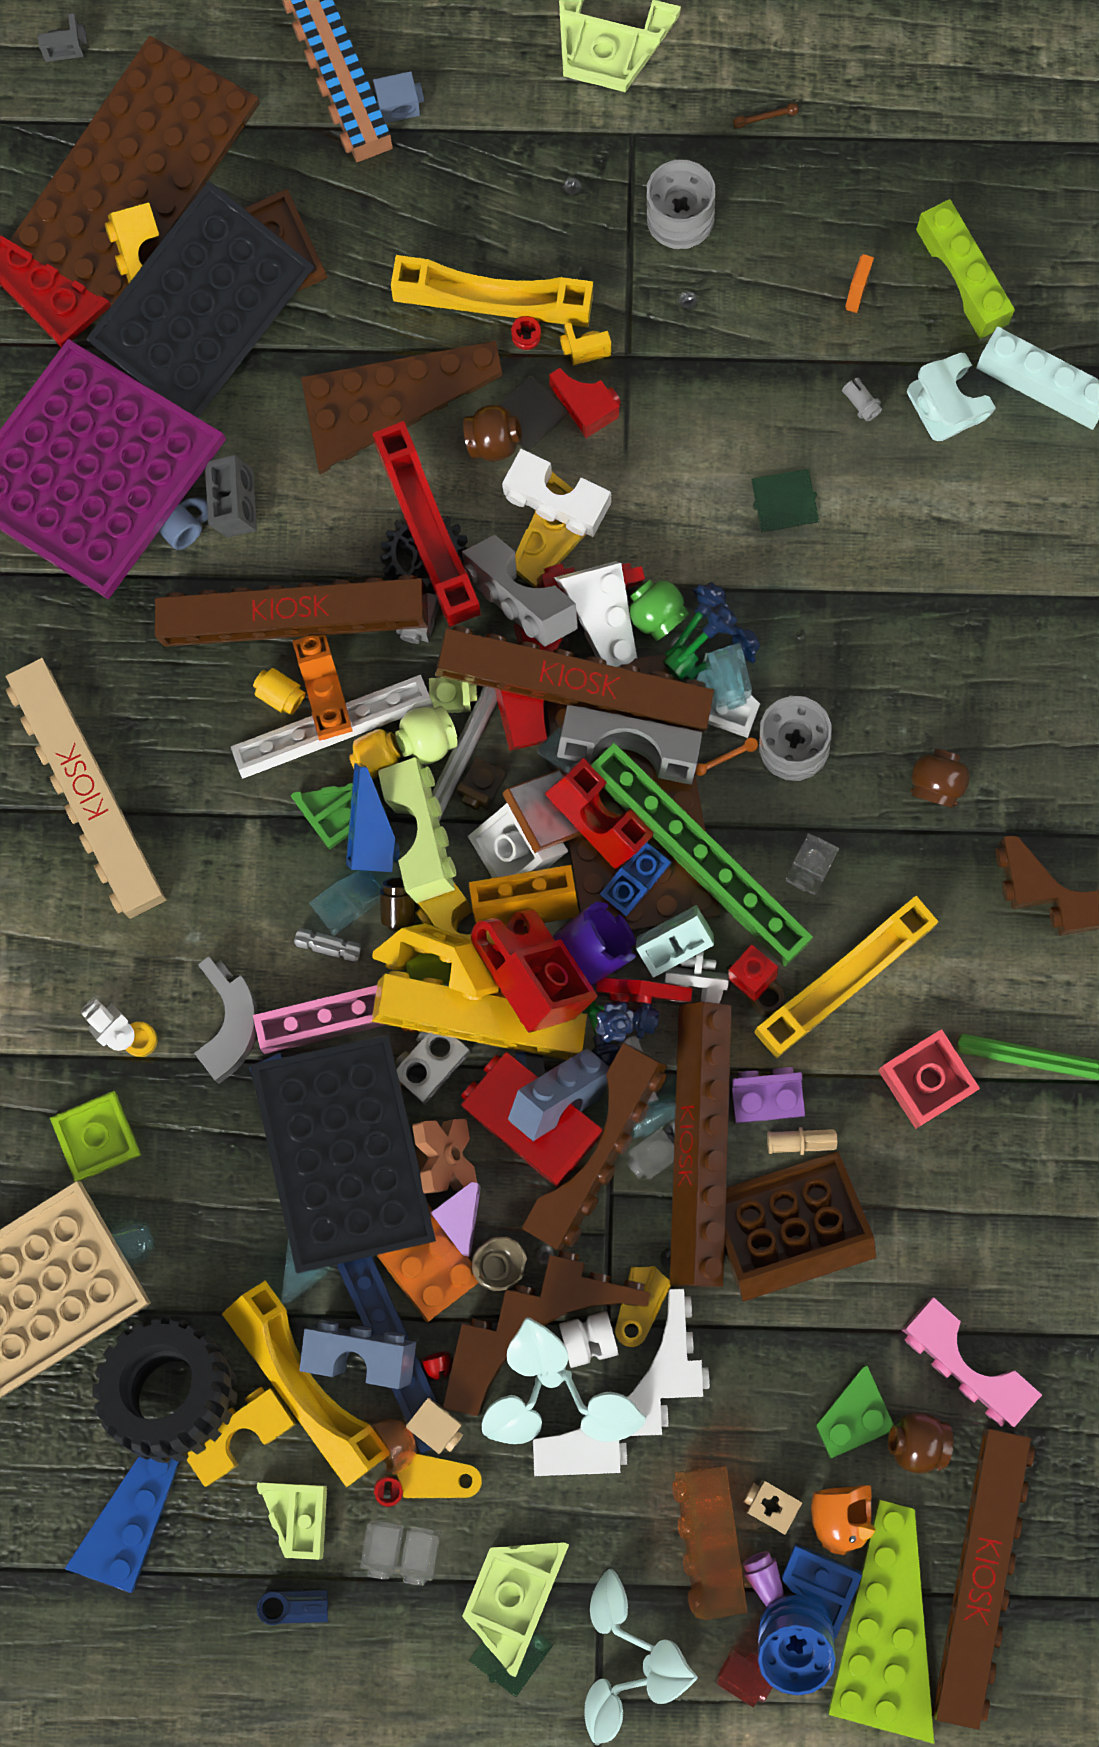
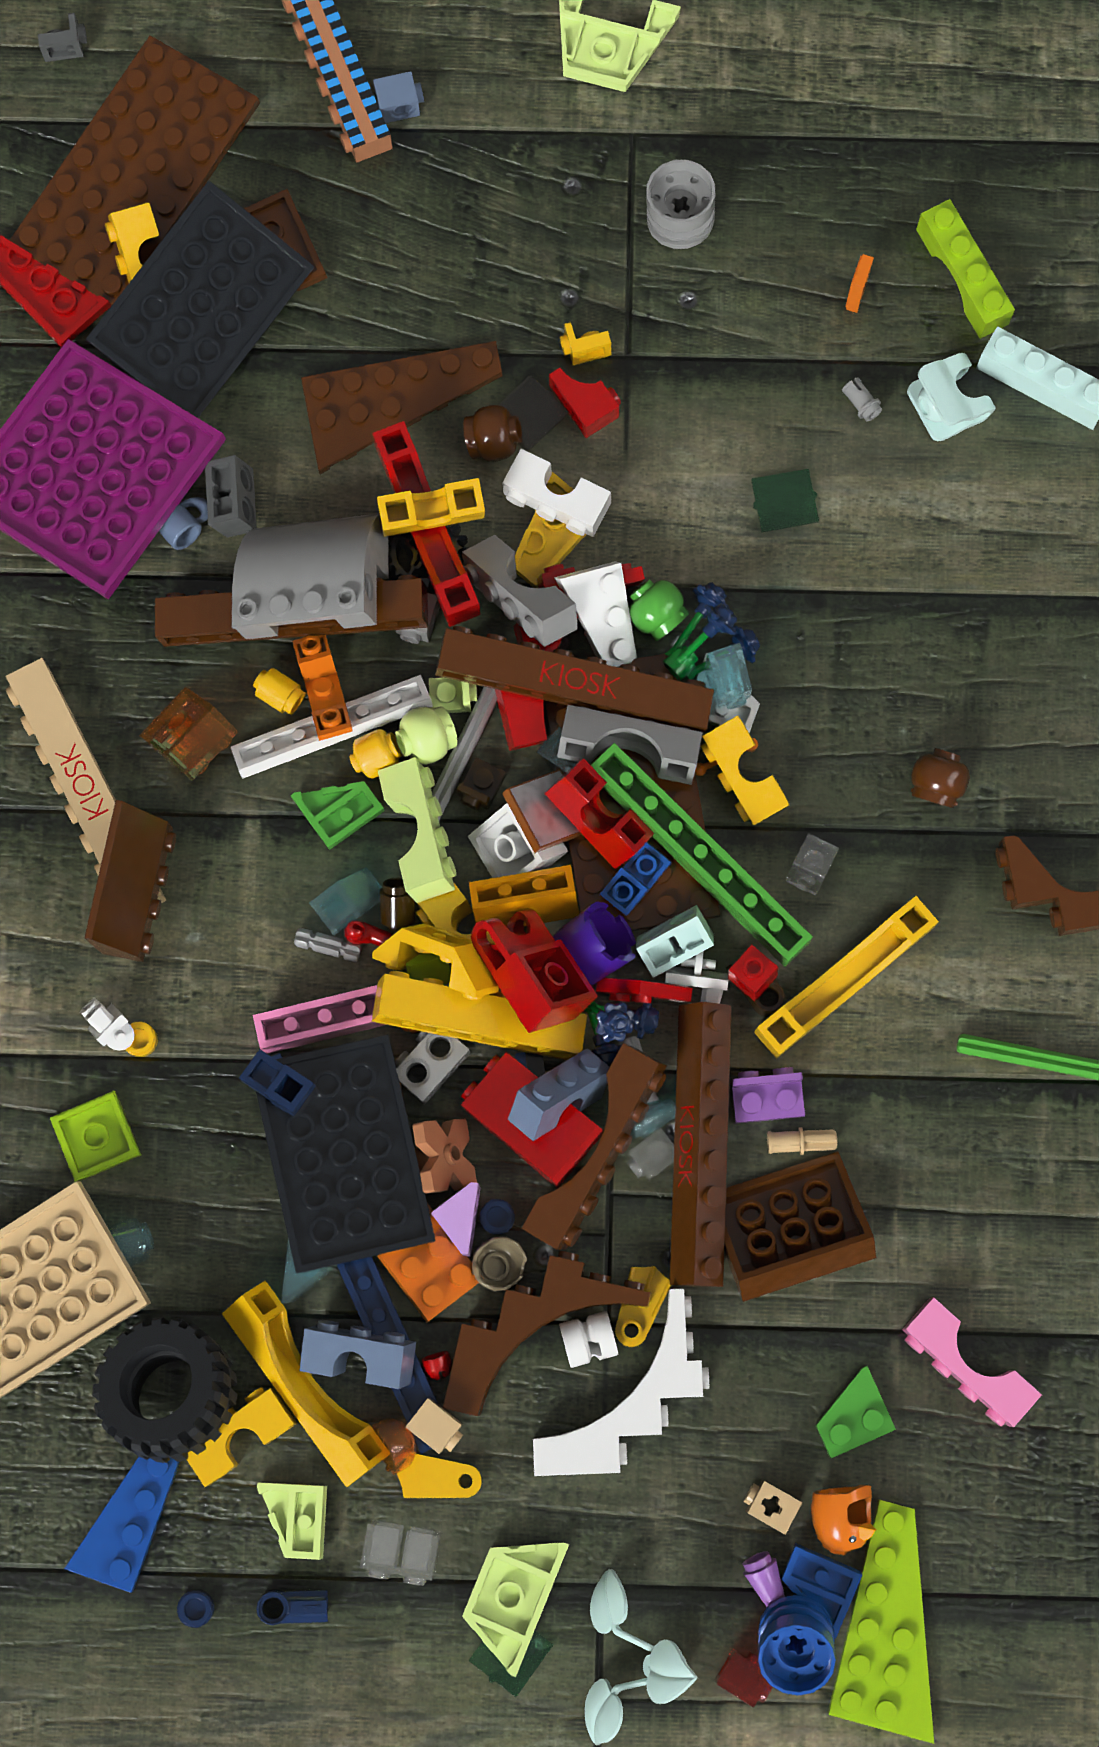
light grey arch [194,956,258,1084] -> none
blue slope [346,763,399,872] -> none
red hinge [374,1476,403,1507] -> none
yellow arch [391,255,593,328] -> none
light aqua plant [482,1317,646,1444] -> none
red bush [511,316,541,350] -> none
clear orange brick [672,1466,748,1620] -> none
reddish brown hinge [733,102,799,129] -> none
light grey wheel [759,696,832,781] -> none
coral brick [878,1029,980,1129] -> none
reddish brown piece [888,1412,953,1473] -> none
reddish brown brick [932,1428,1035,1730] -> none
none -> reddish brown slope [85,800,176,962]
none -> clear orange slope [139,687,238,781]
none -> dark blue tile [177,1590,214,1628]
none -> light grey slope [232,513,389,639]
none -> dark blue brick [239,1049,316,1116]
none -> red arm [344,920,394,946]
none -> yellow arch [377,478,485,537]
none -> dark blue tile [480,1199,515,1235]
none -> yellow arch [700,715,790,825]

